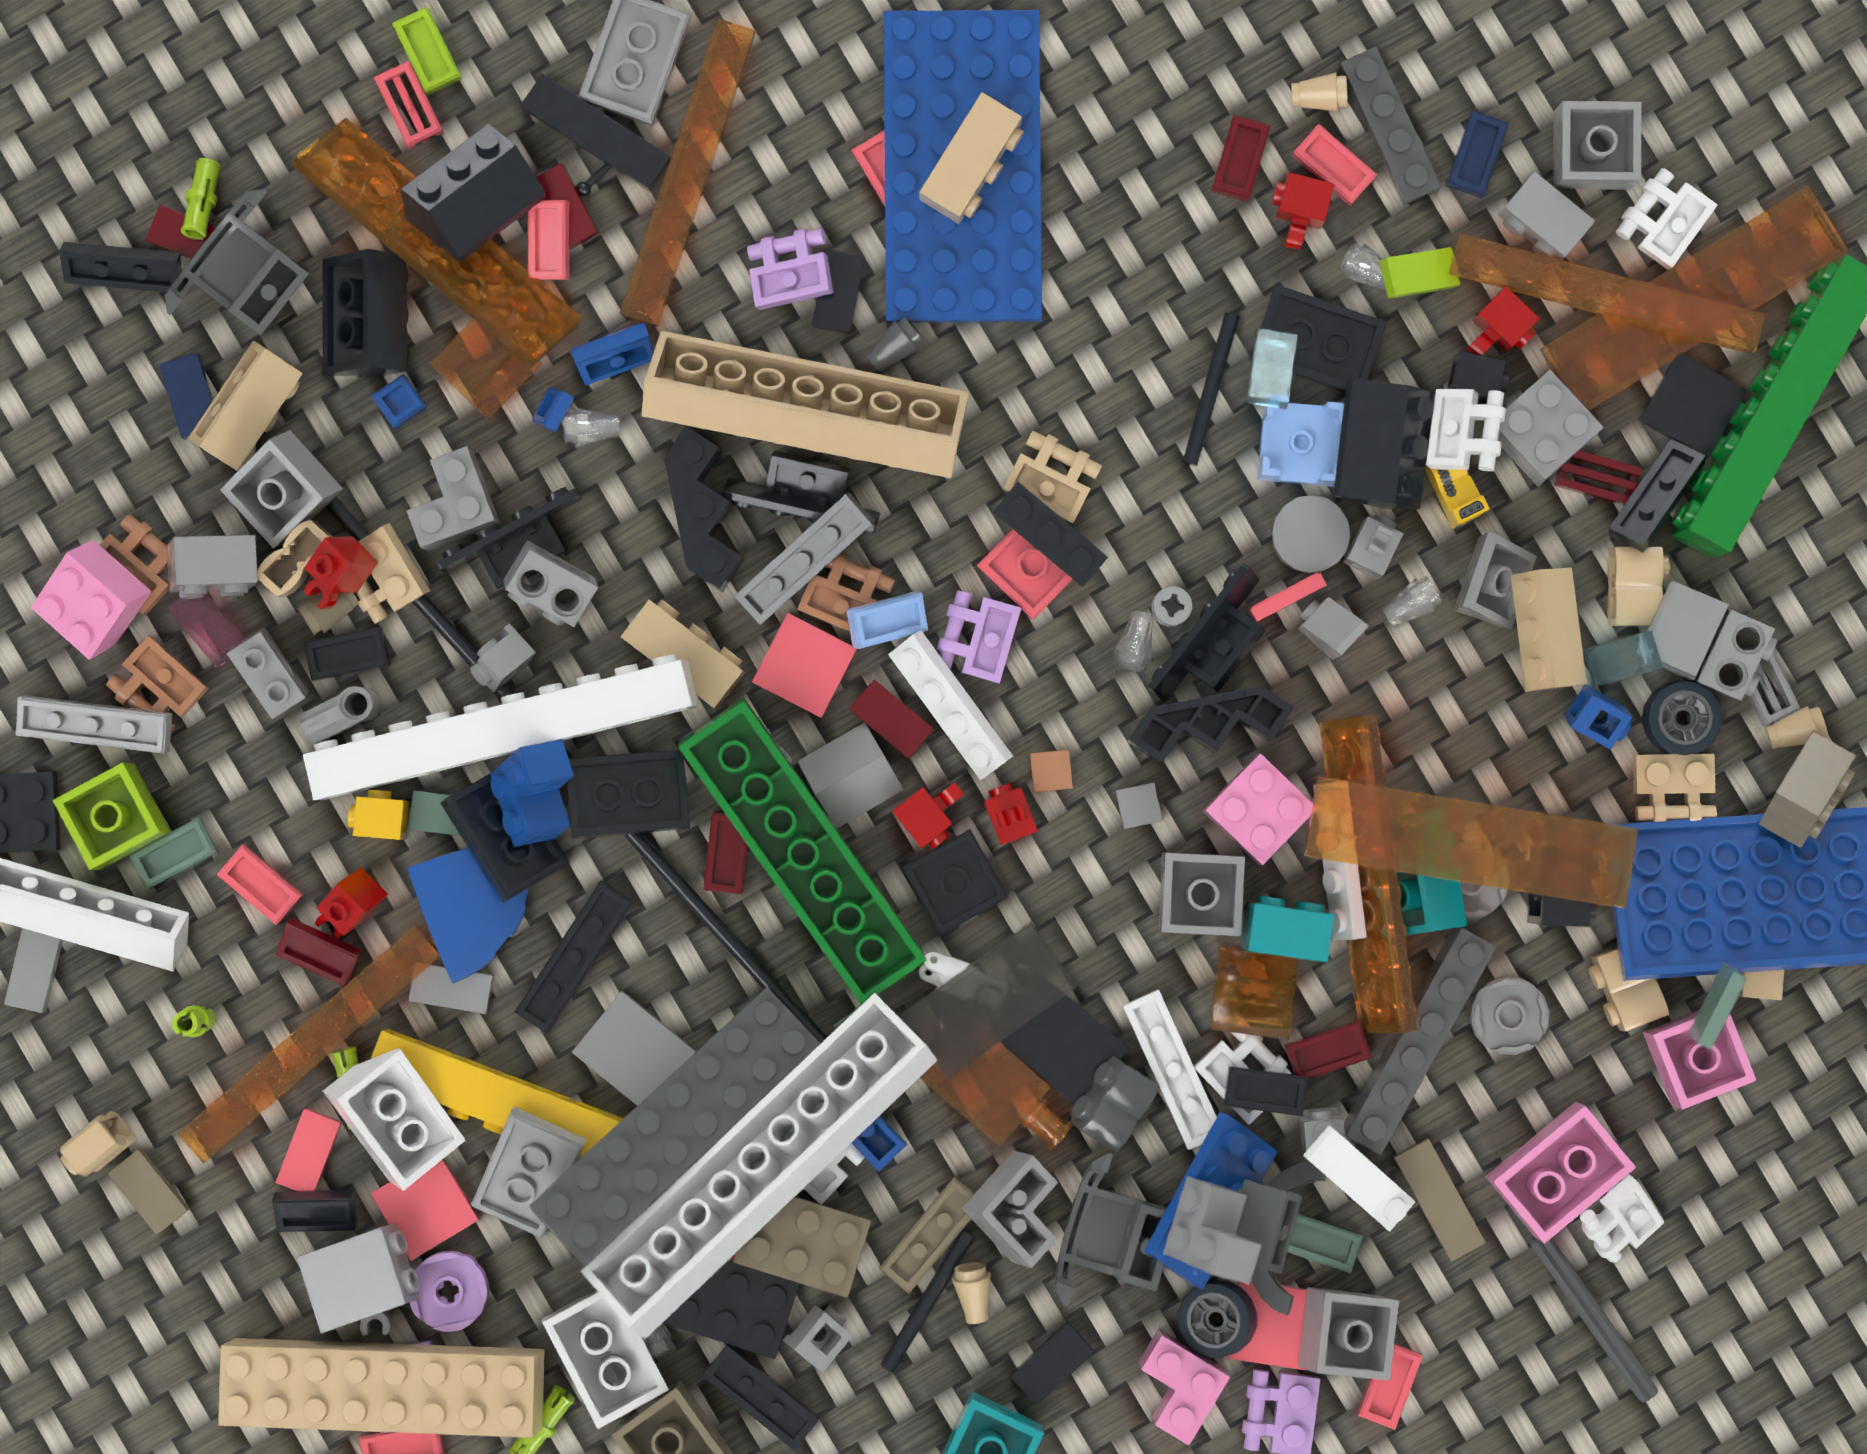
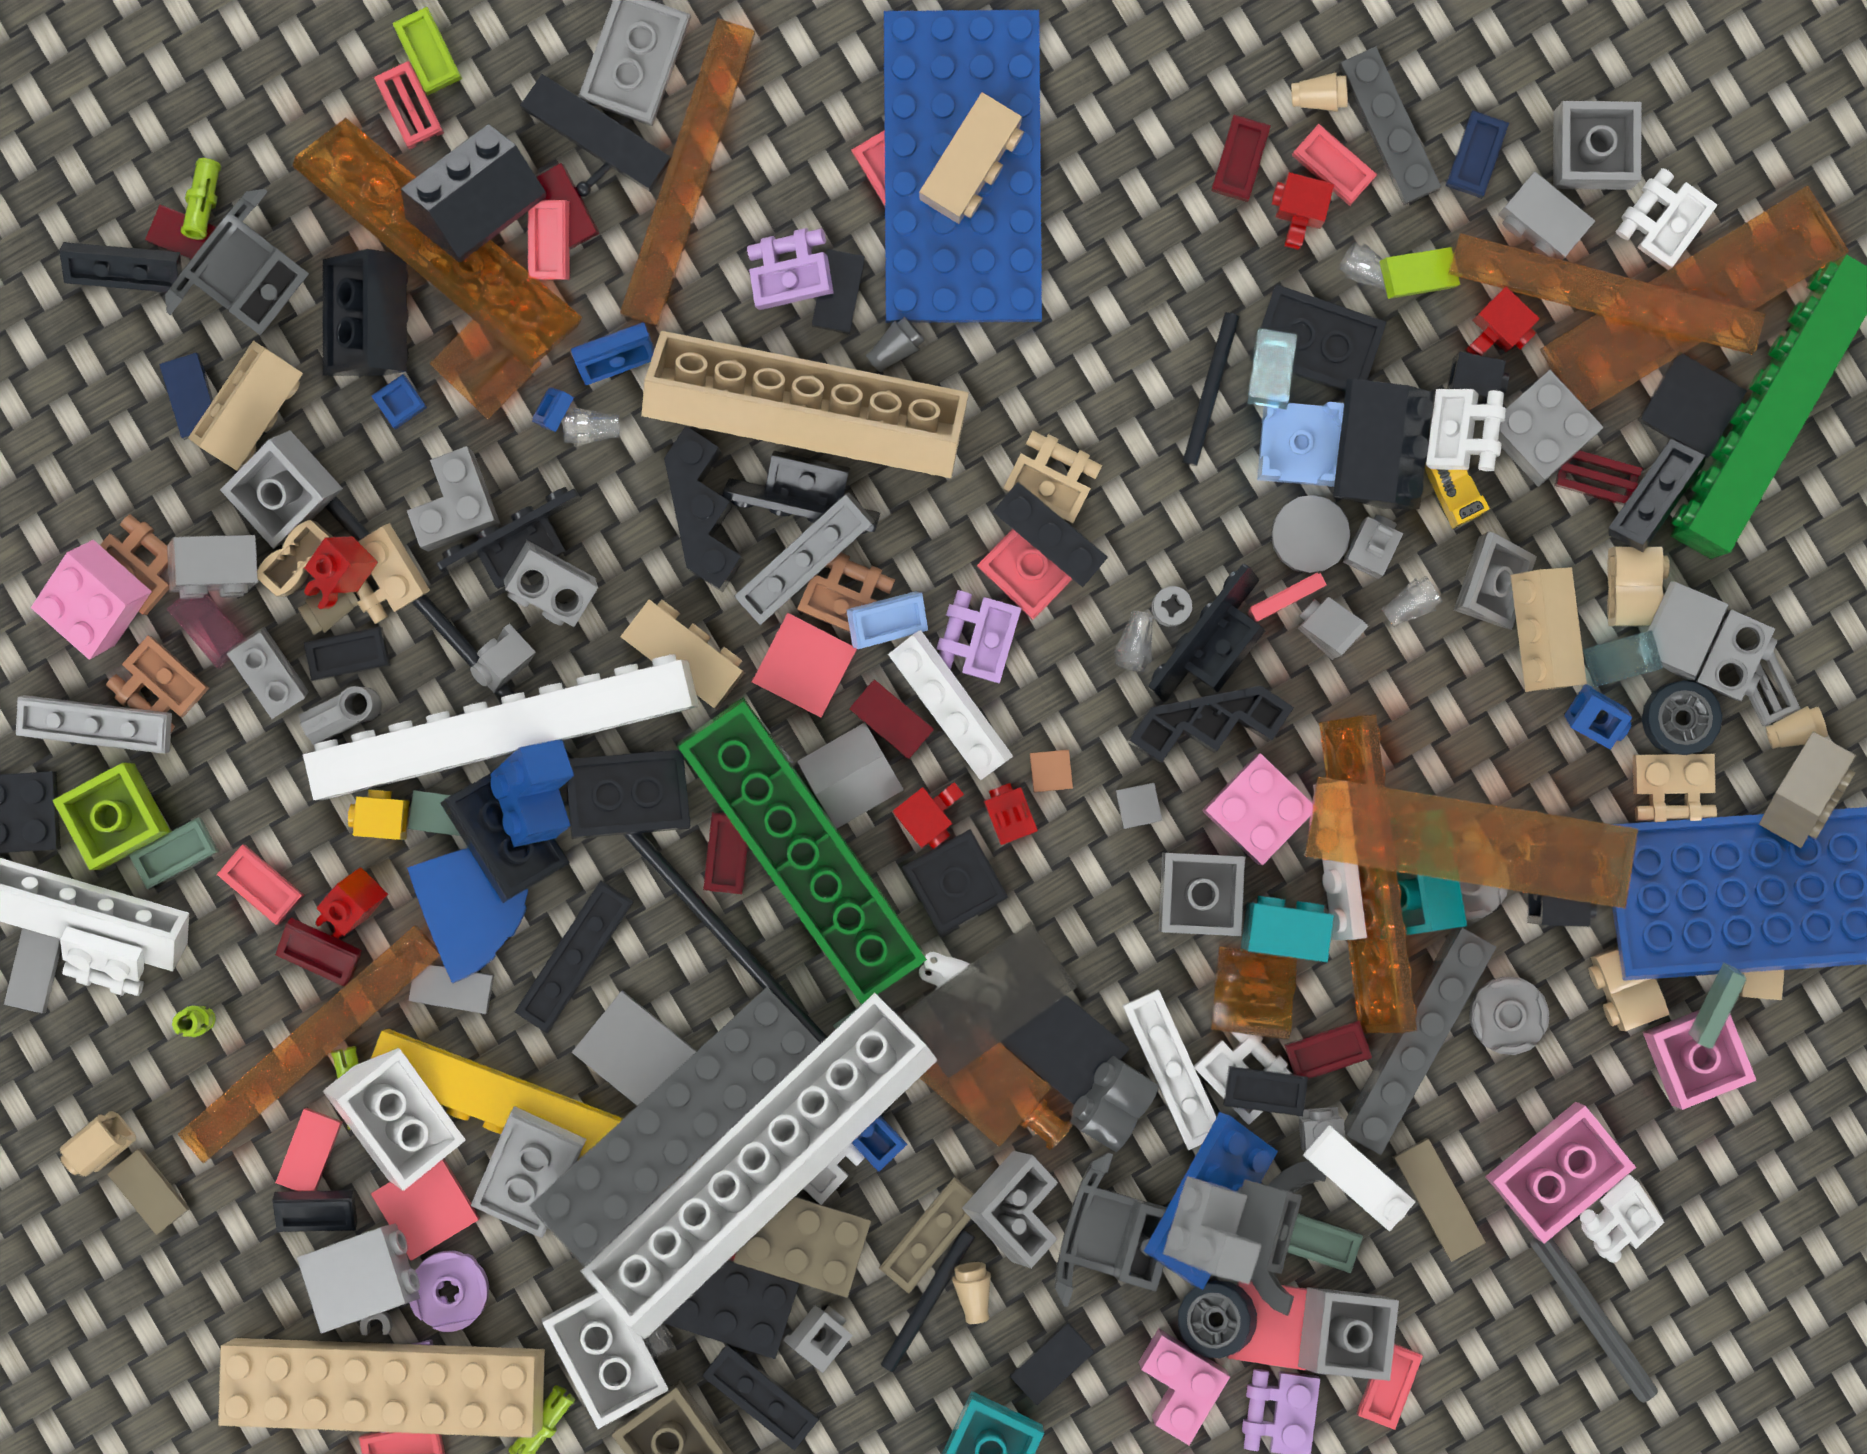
none -> white plate [60,927,144,996]

